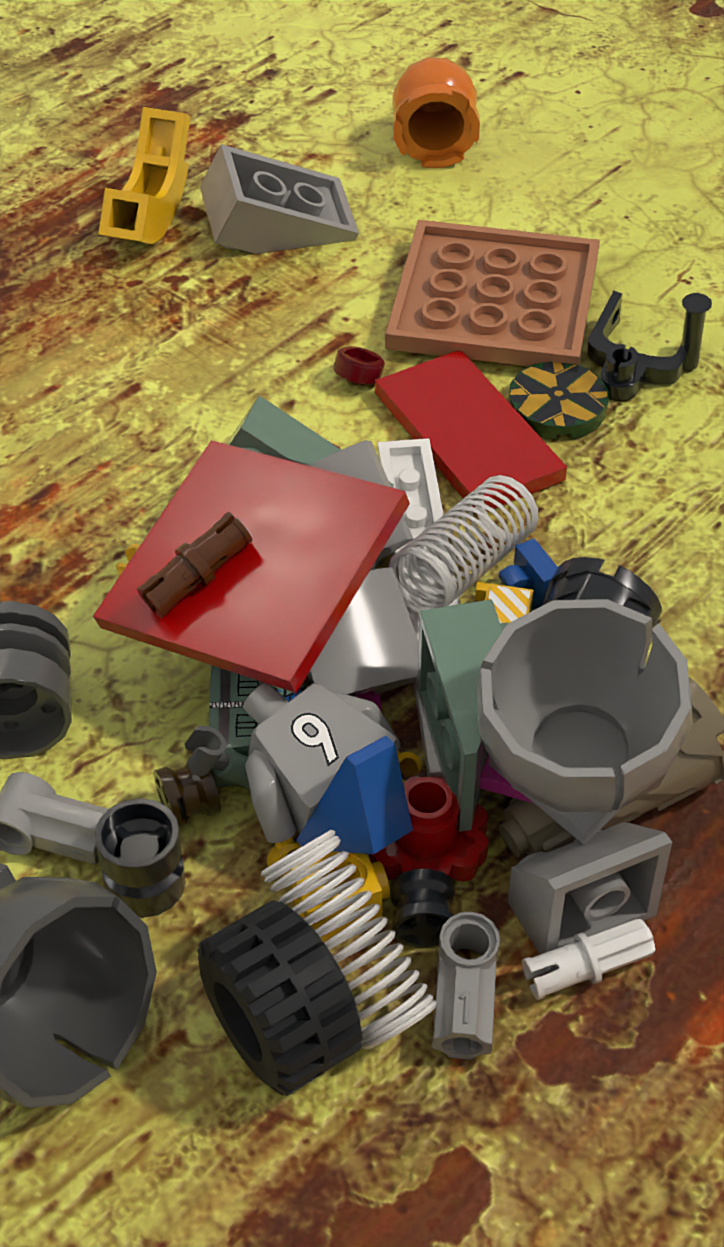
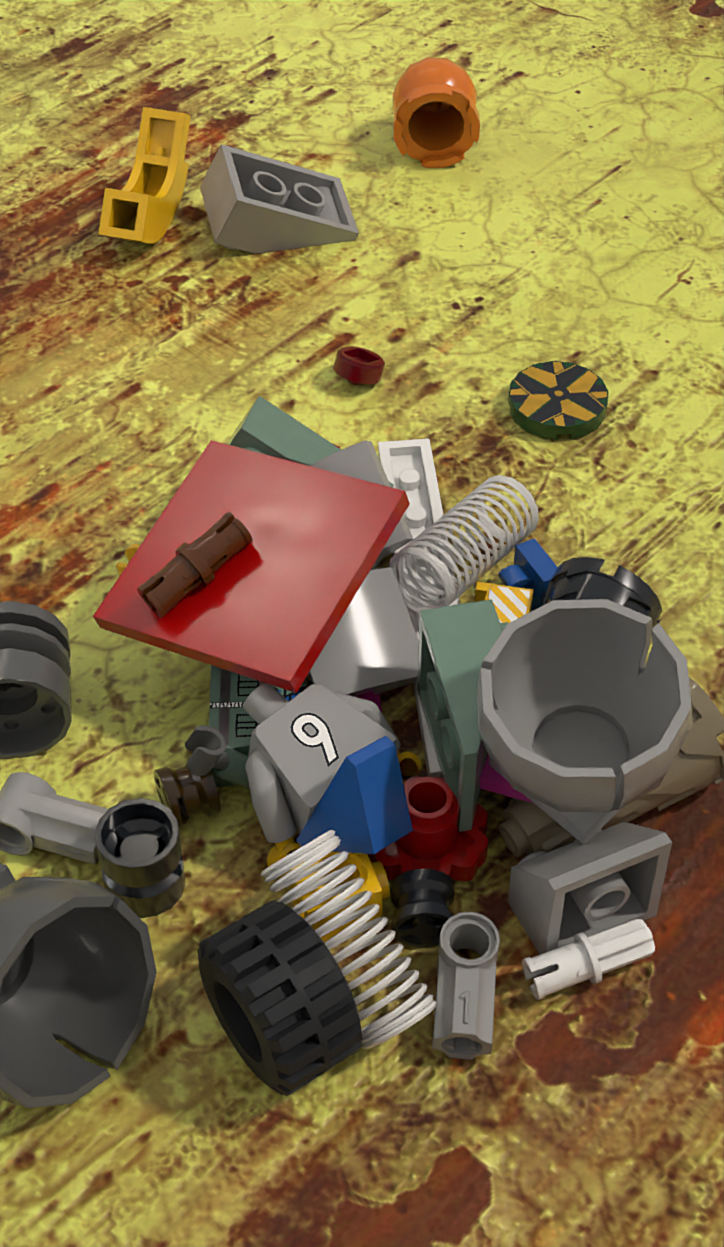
red tile [375,350,567,515] -> none
nougat plate [385,220,600,367] -> none
black piece [587,291,712,402] -> none

